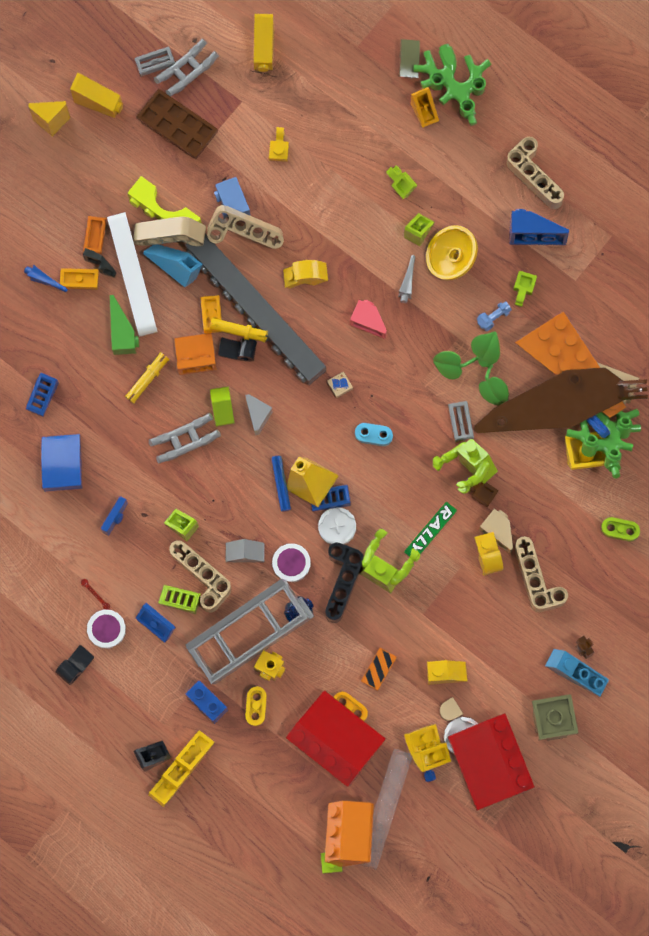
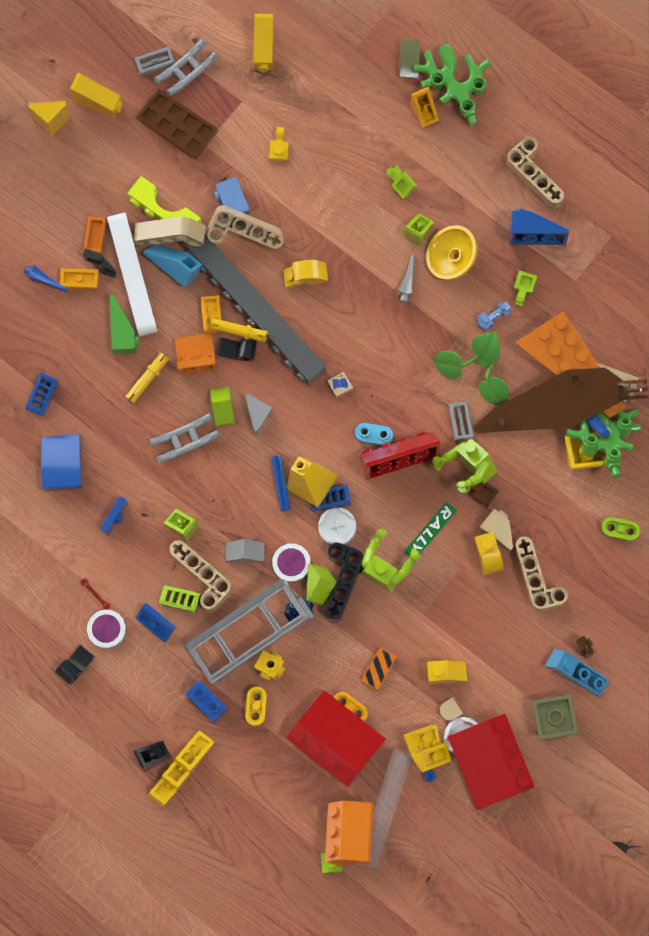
coral slope [350,300,387,339] -> none
none -> lime slope [306,564,336,606]
none -> red slope [359,431,441,480]

